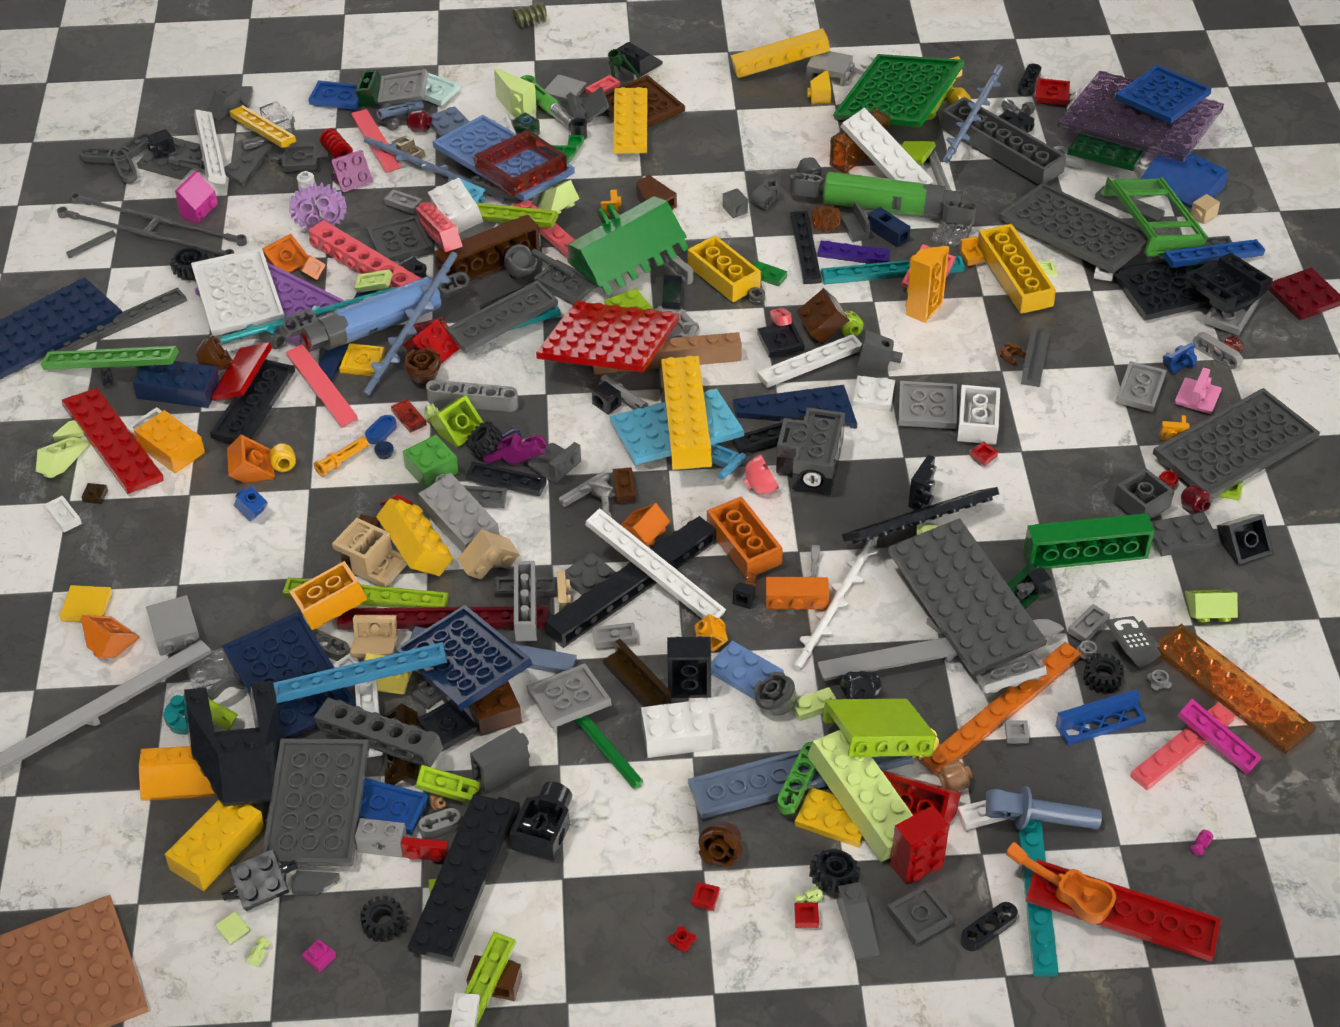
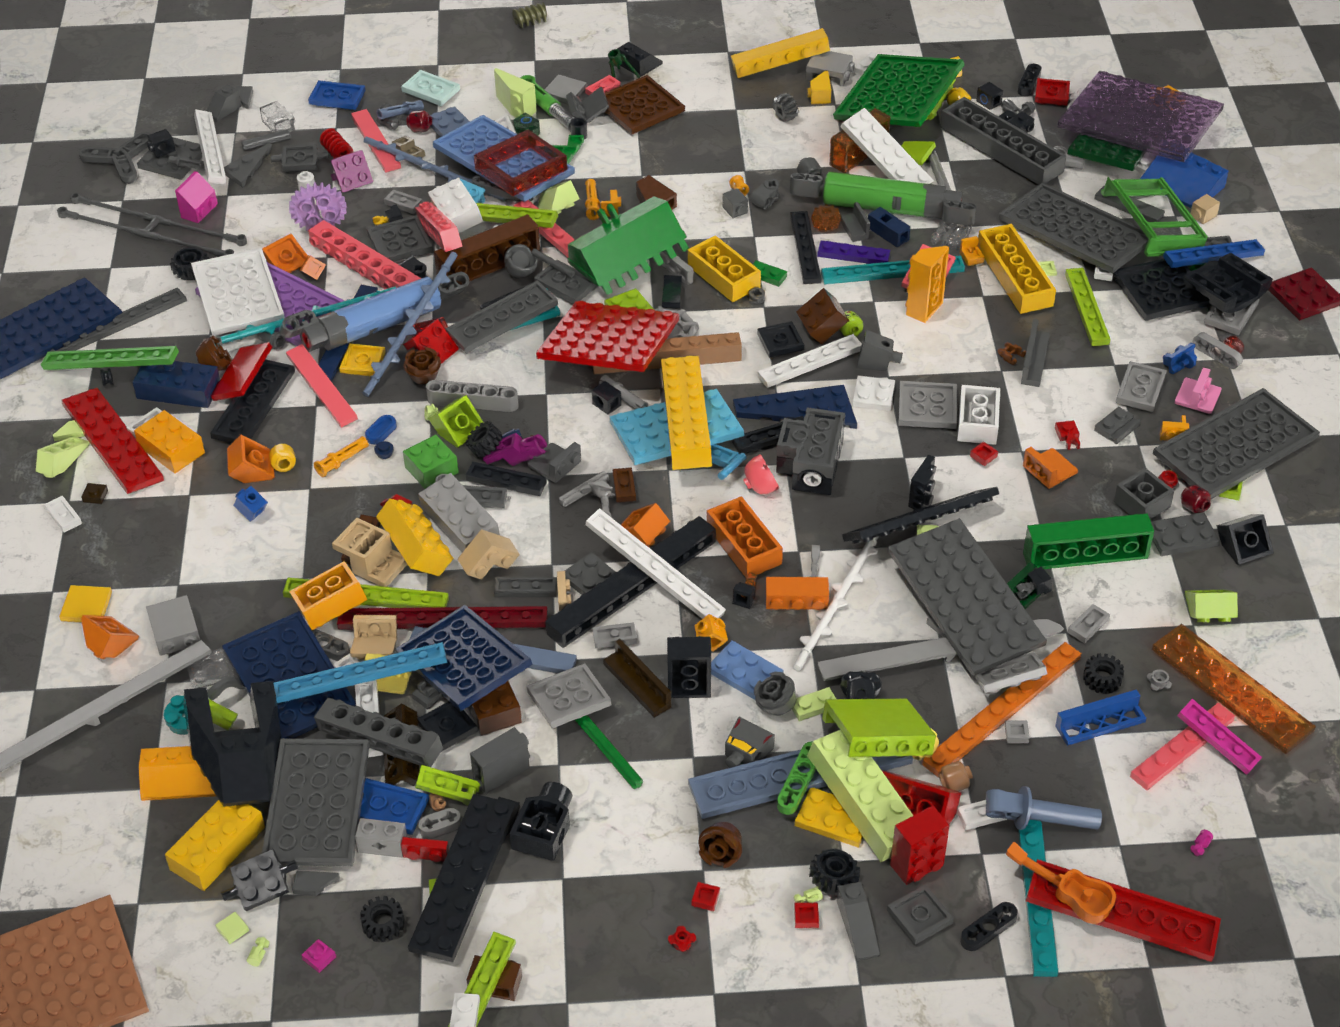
dark grey bar [66,230,116,258] -> none
yellow plate [229,106,296,148] -> none
yellowish green plate [354,270,393,293] -> none
dark green brick [355,69,381,107] -> none
light grey plate [377,69,428,106] -> none
clear red plate [391,399,427,433] -> none
light grey brick [514,561,537,641] -> none
yellow plate [613,87,647,154] -> none
white brick [641,699,713,758] -> none
coral beam [770,308,792,326] -> none
sand blue plant [943,65,1003,163] -> none
light grey plate [1077,640,1098,660] -> none
dark grey slope [1105,616,1162,669] -> none
blue plate [1115,65,1212,124] -> none
none -> black piece [372,204,403,226]
none -> light orange pin [585,179,600,220]
none -> dark grey torso [725,716,775,768]
none -> light orange bush [729,175,749,196]
none -> dark grey gear [772,92,799,122]
none -> black brick [976,82,1003,110]
none -> orange bracket [1023,447,1078,489]
none -> red plate [1055,420,1081,450]
none -> lime plate [1065,268,1111,346]
none -> dark grey plate [1094,407,1141,444]

